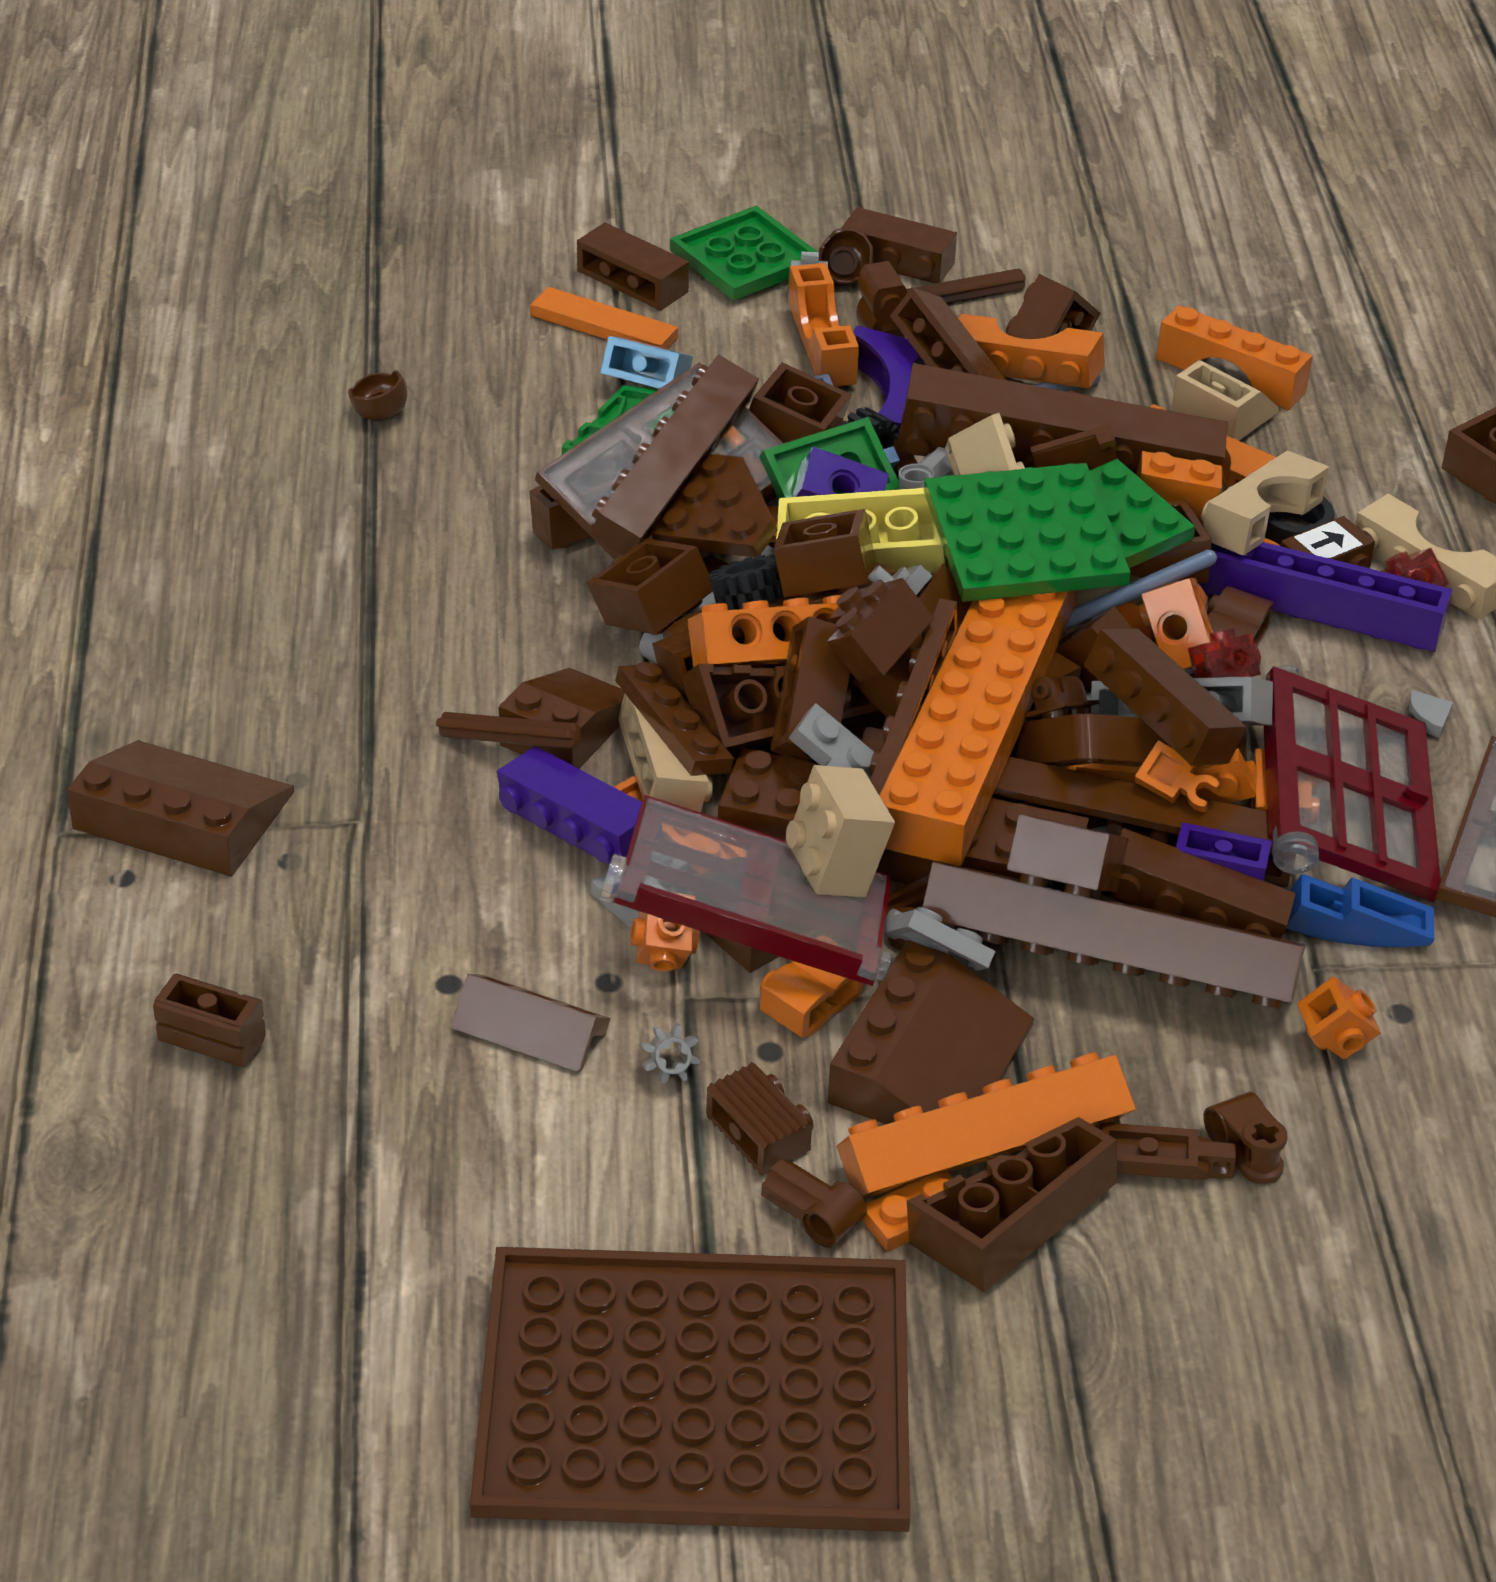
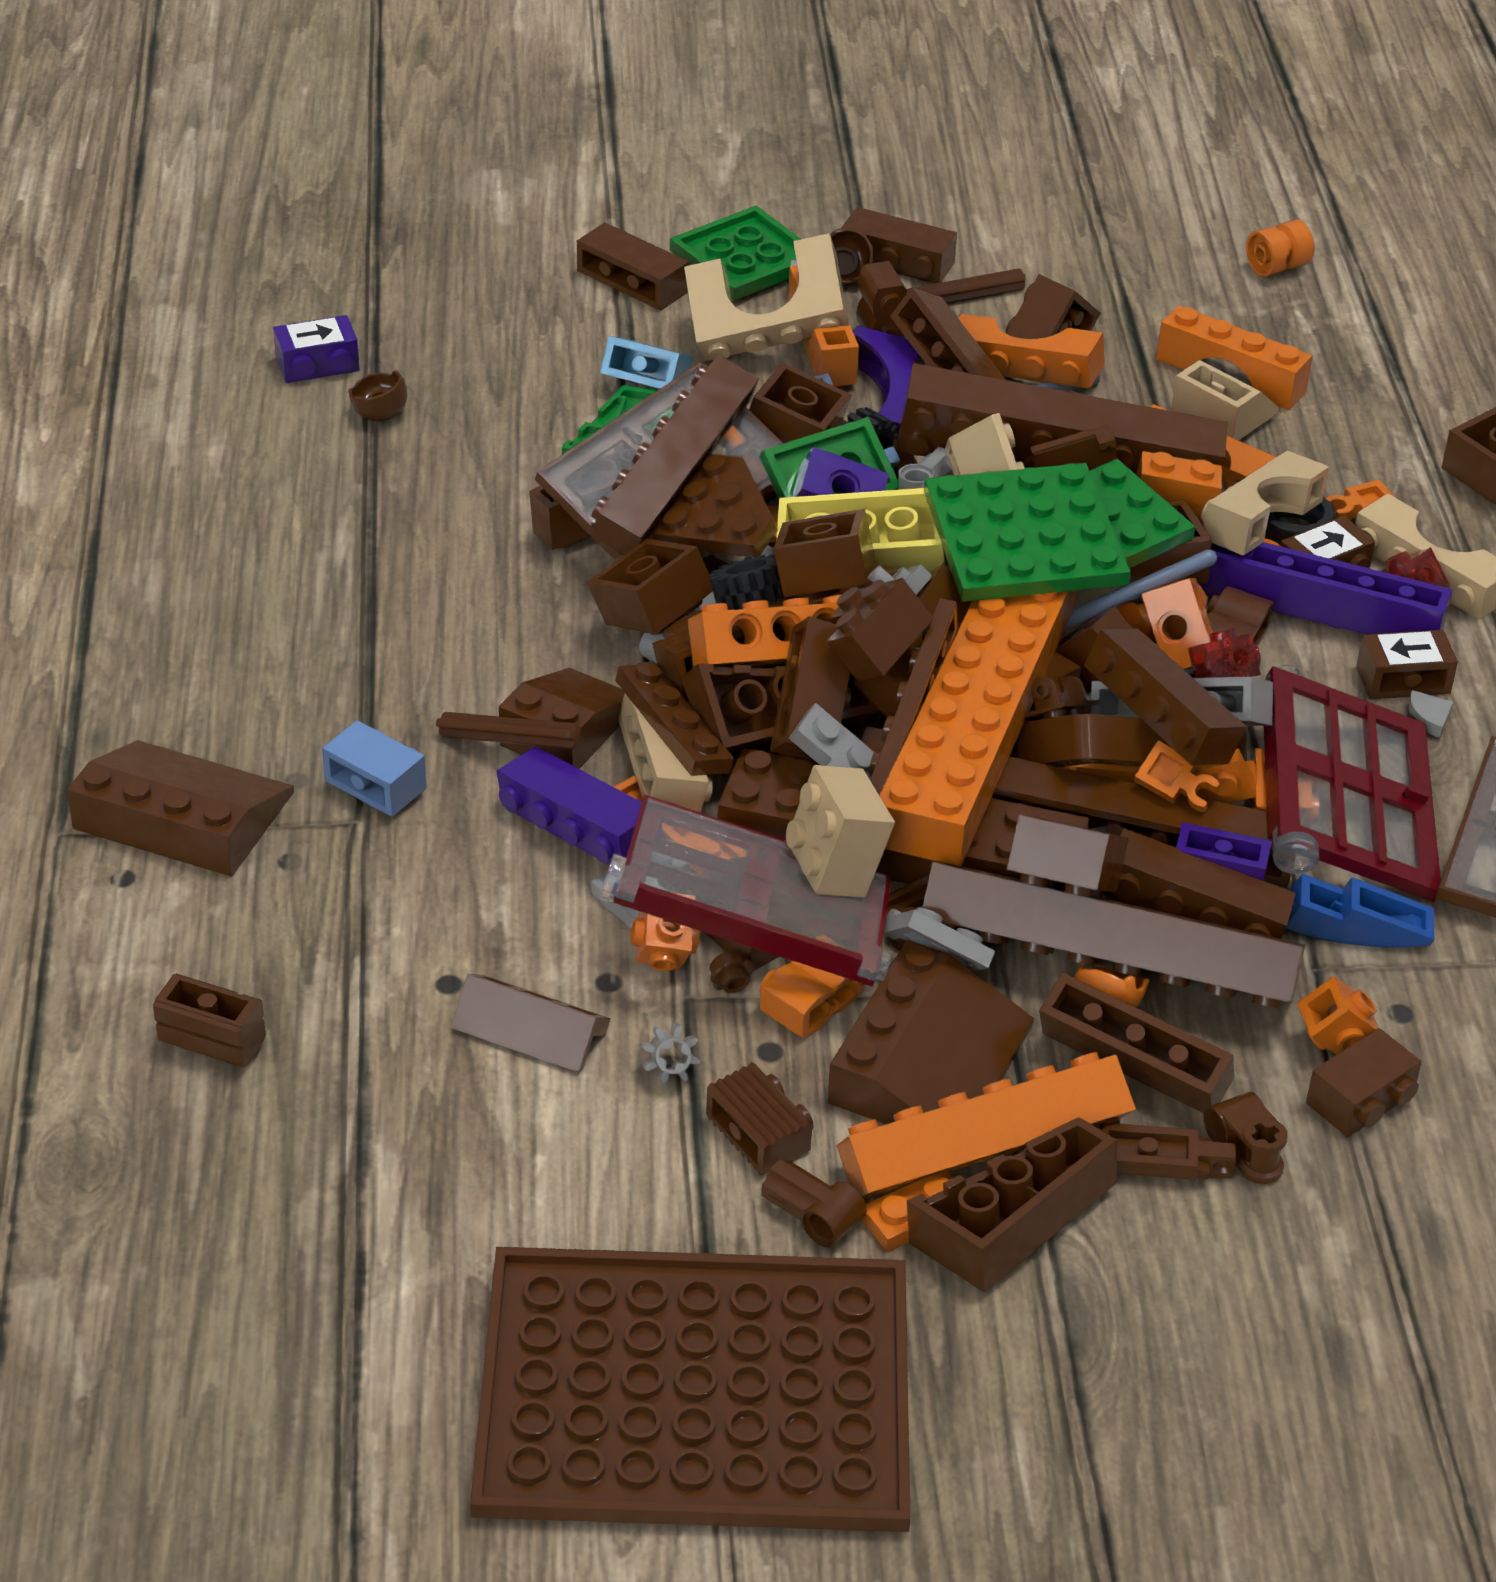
orange tile [530,287,678,349] -> none
none -> dark purple brick [273,315,360,383]
none -> medium blue brick [322,720,427,817]
none -> tan arch [684,233,849,361]
none -> reddish brown plate [709,950,754,993]
none -> reddish brown brick [1039,972,1234,1113]
none -> orange hair [1074,964,1150,1008]
none -> orange wheel [1246,219,1315,277]
none -> reddish brown brick [1306,1028,1422,1138]
none -> orange plate [1326,479,1396,521]
none -> reddish brown brick [1356,630,1458,699]

